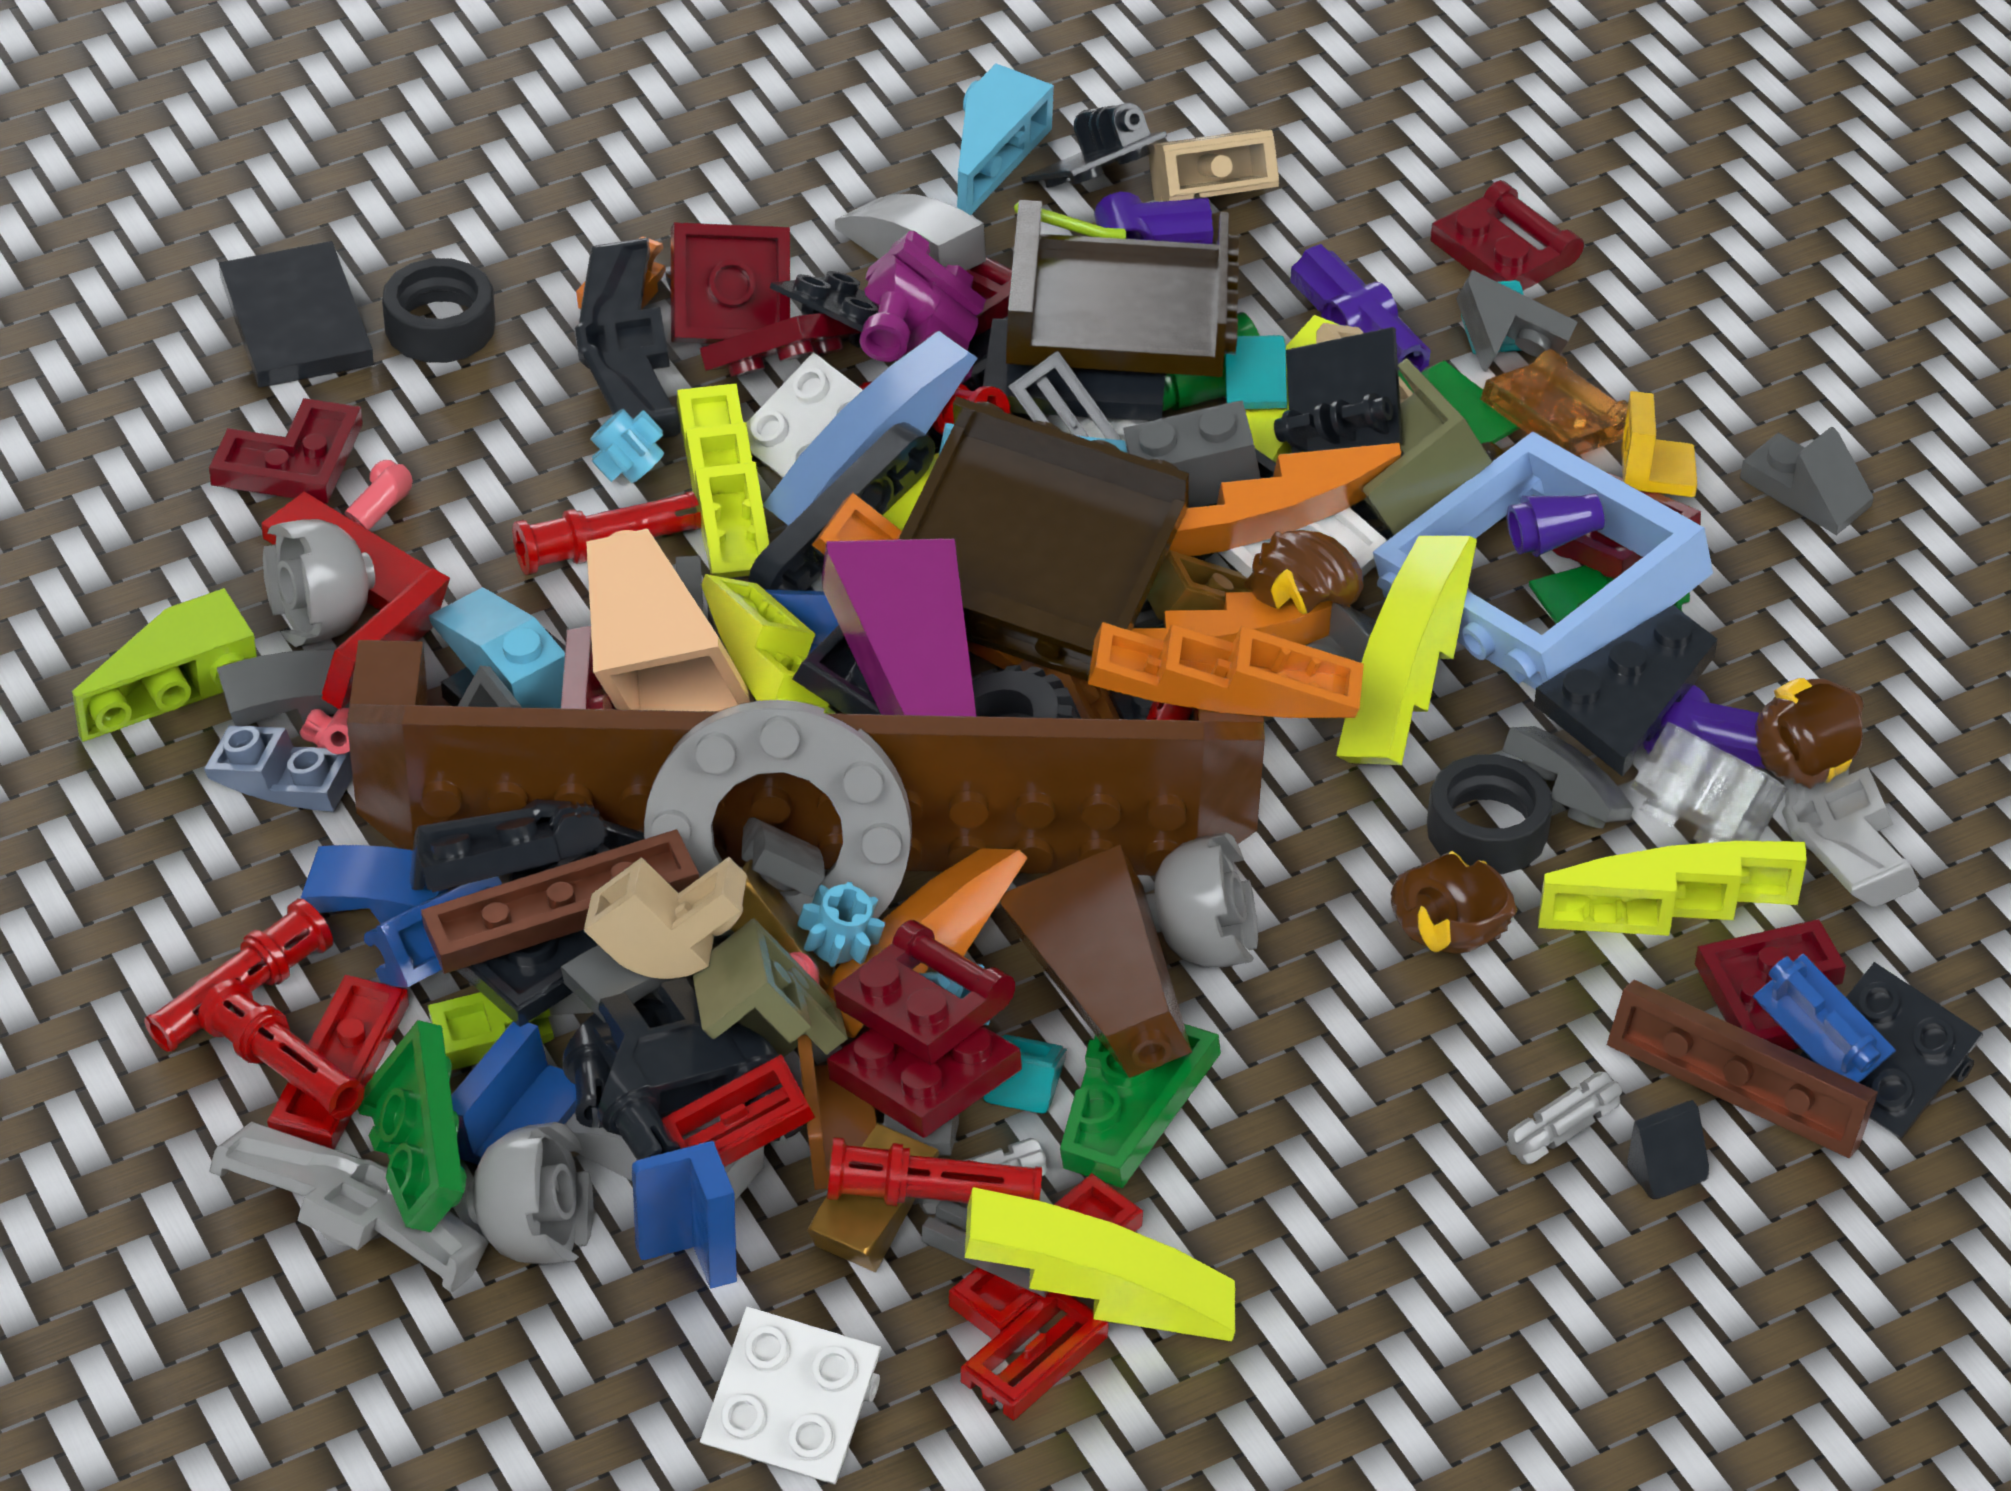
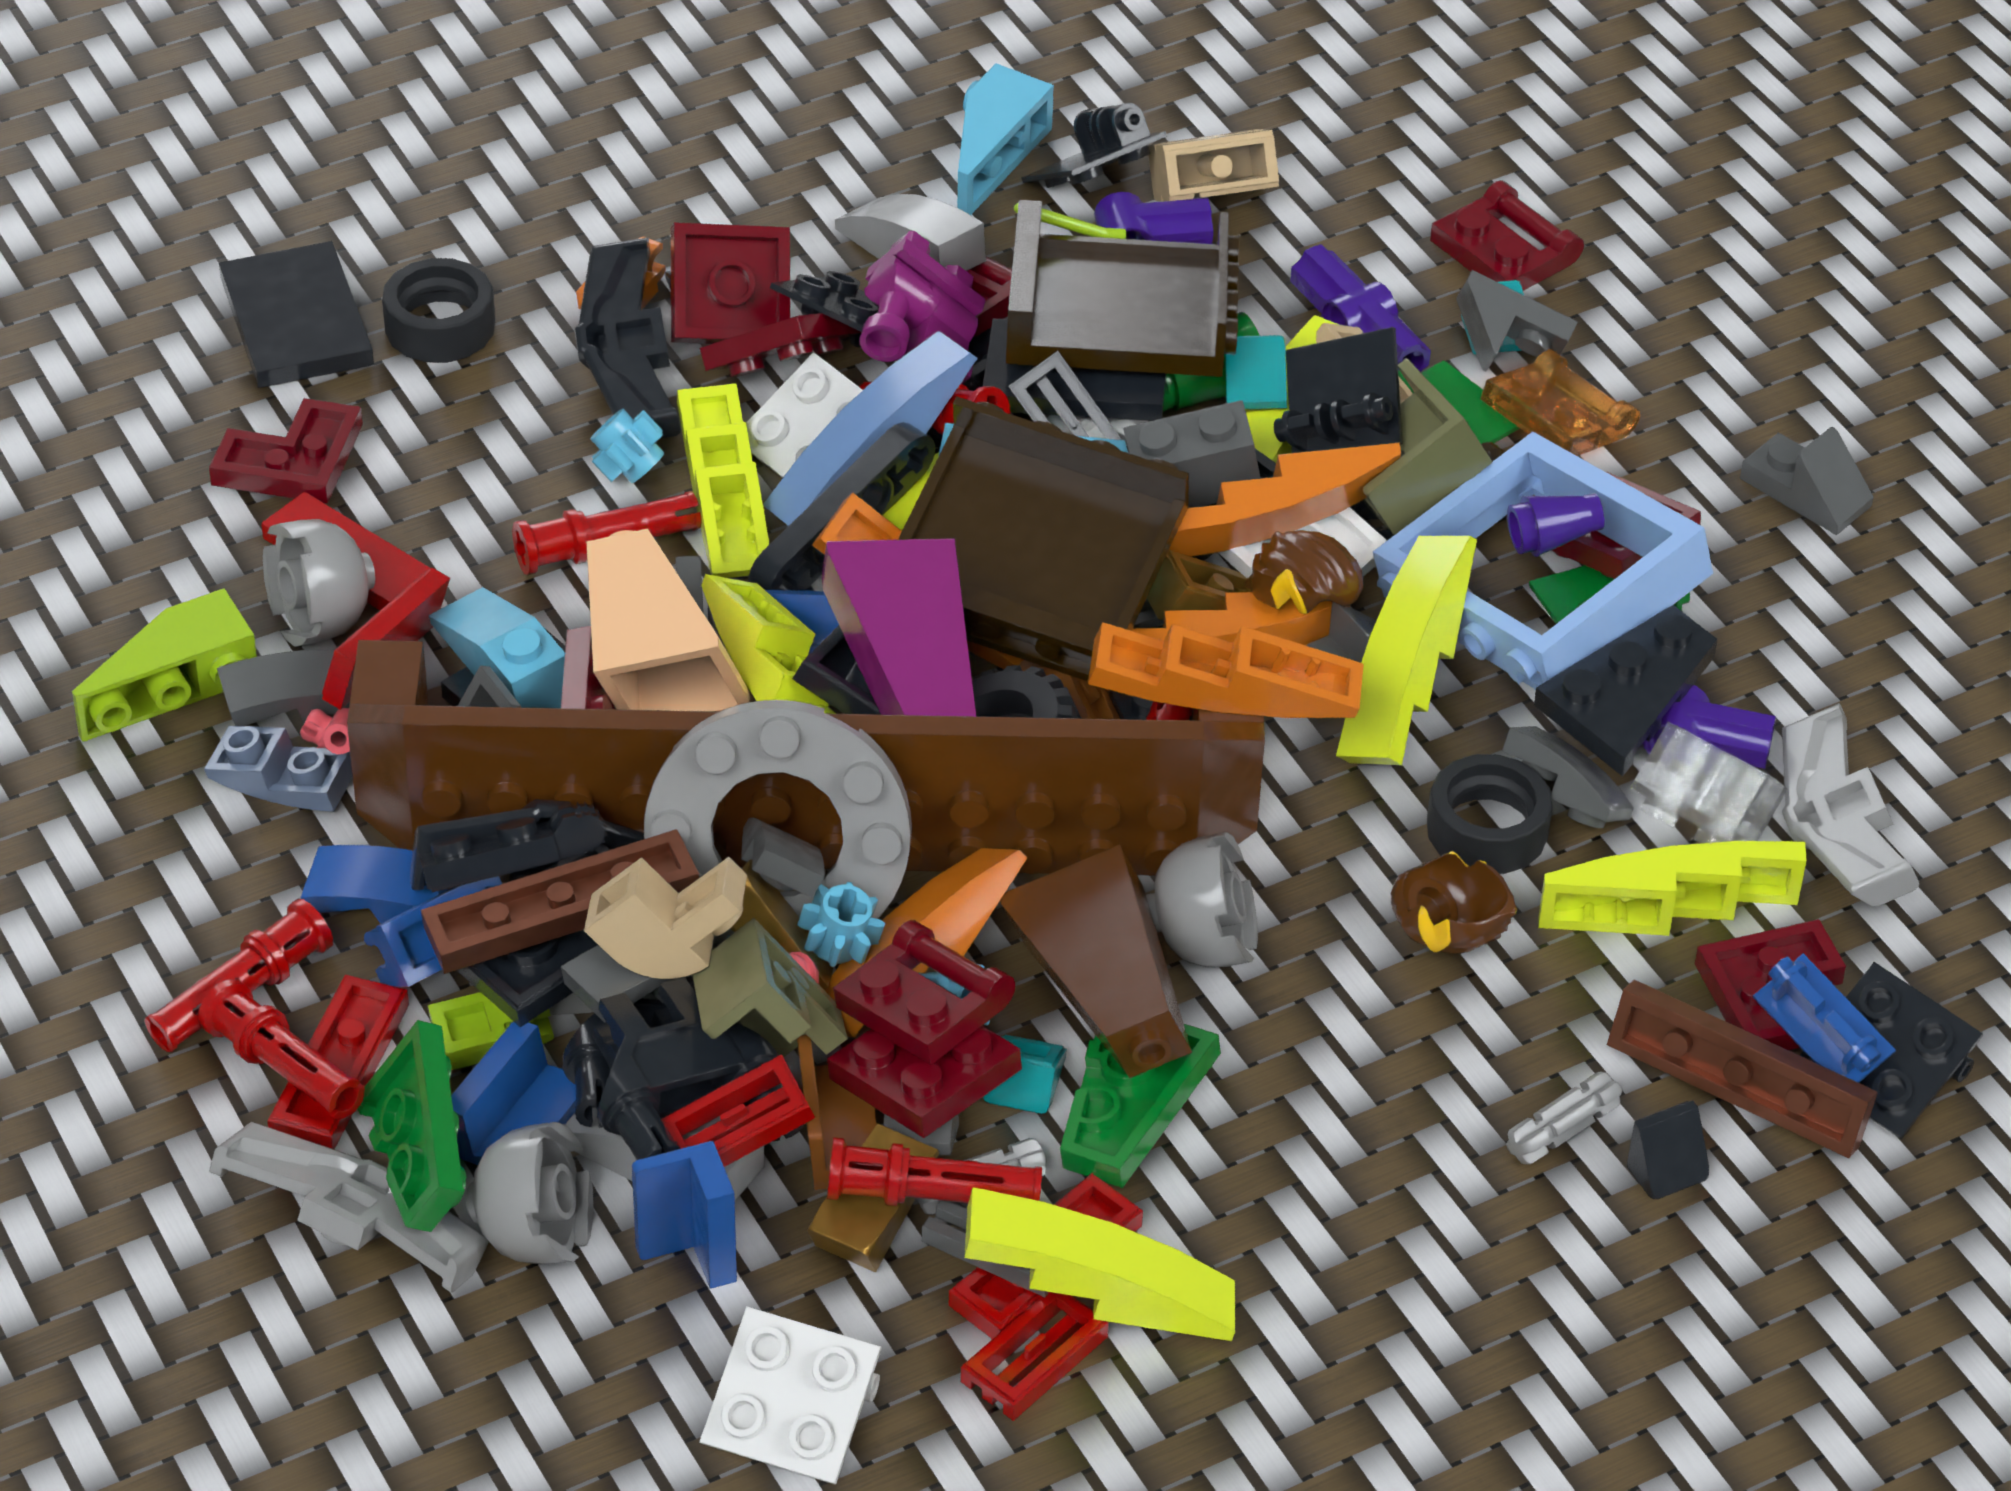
coral arm [345,460,413,530] -> none
yellow panel [1621,391,1697,497] -> none
reddish brown hair [1755,678,1864,789] -> none

